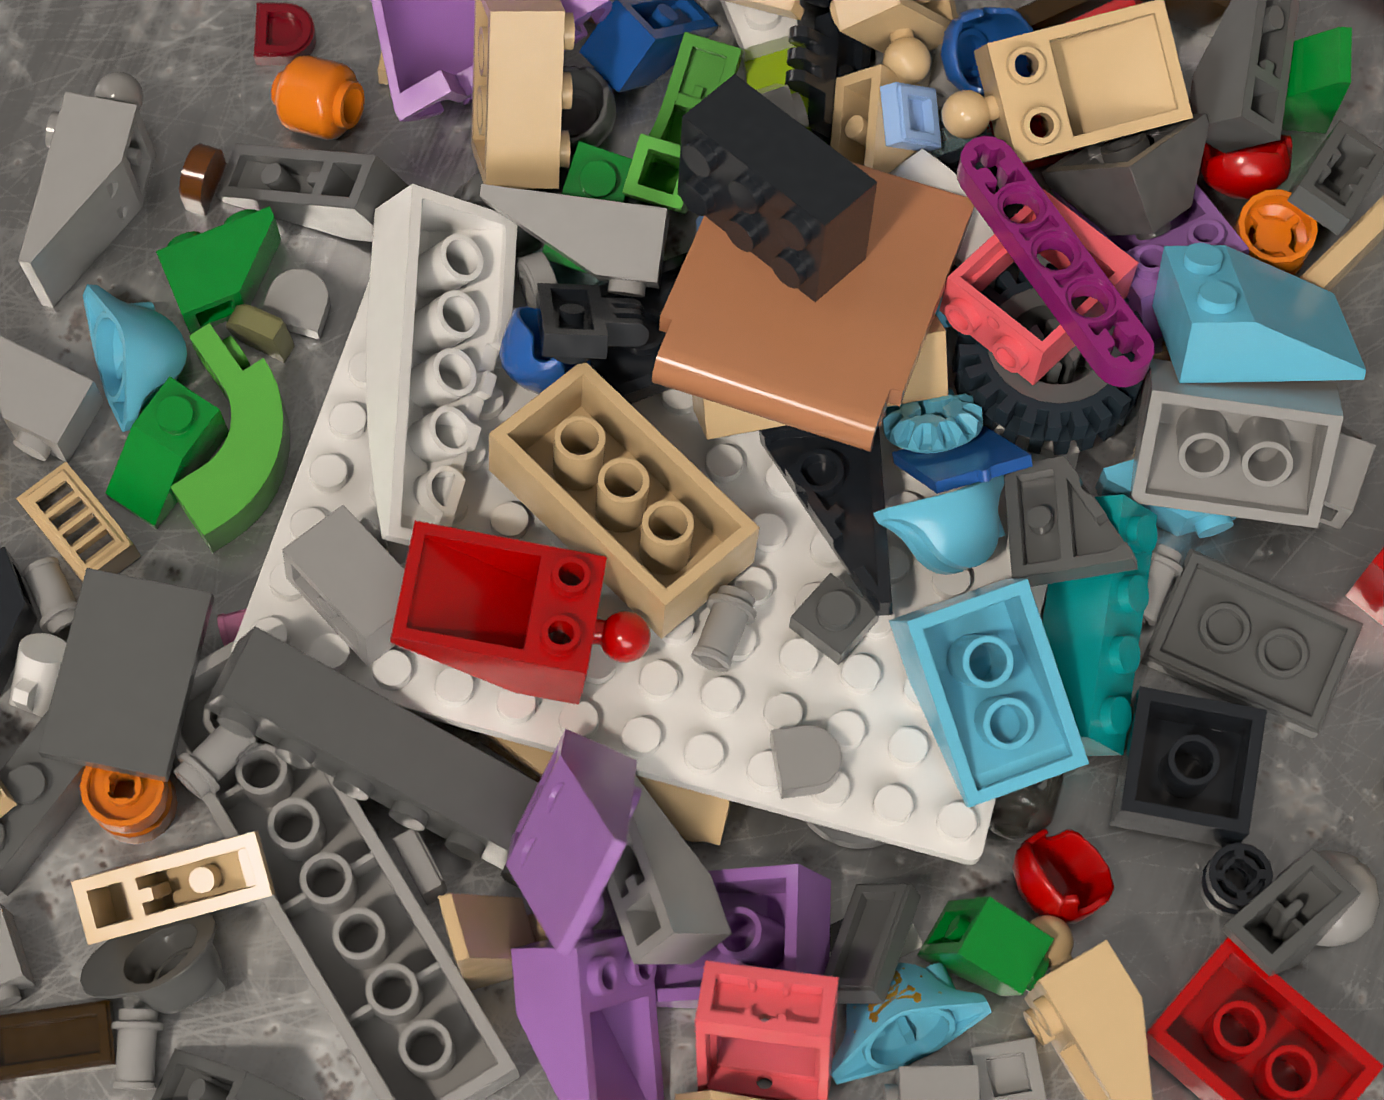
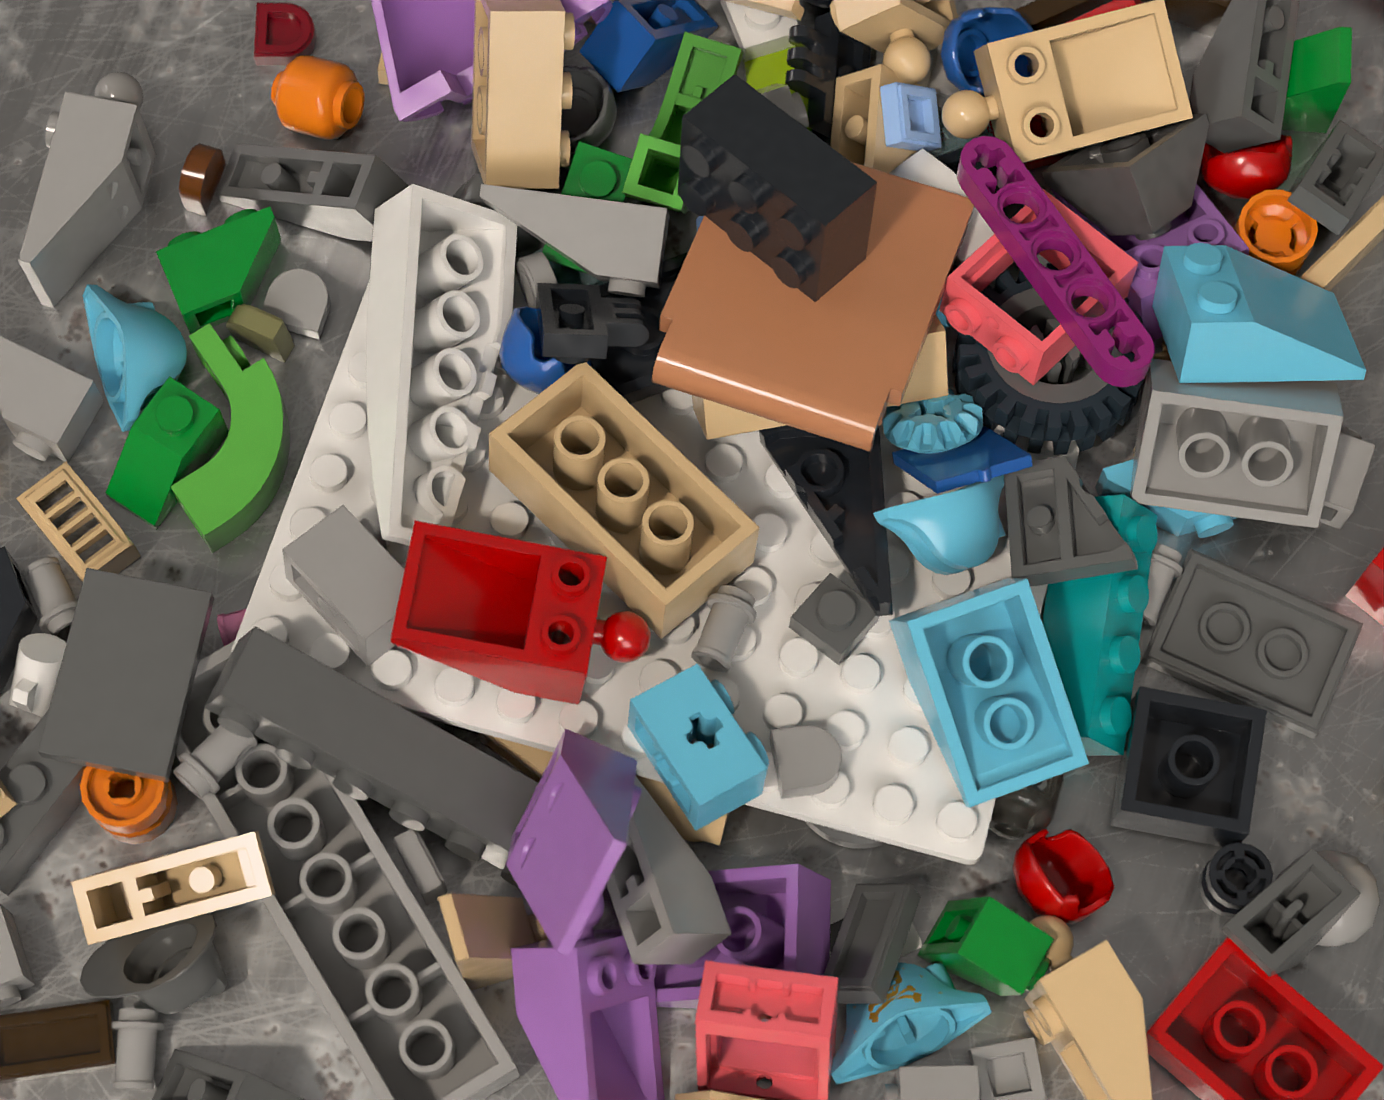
none -> medium azure brick [627,663,769,831]

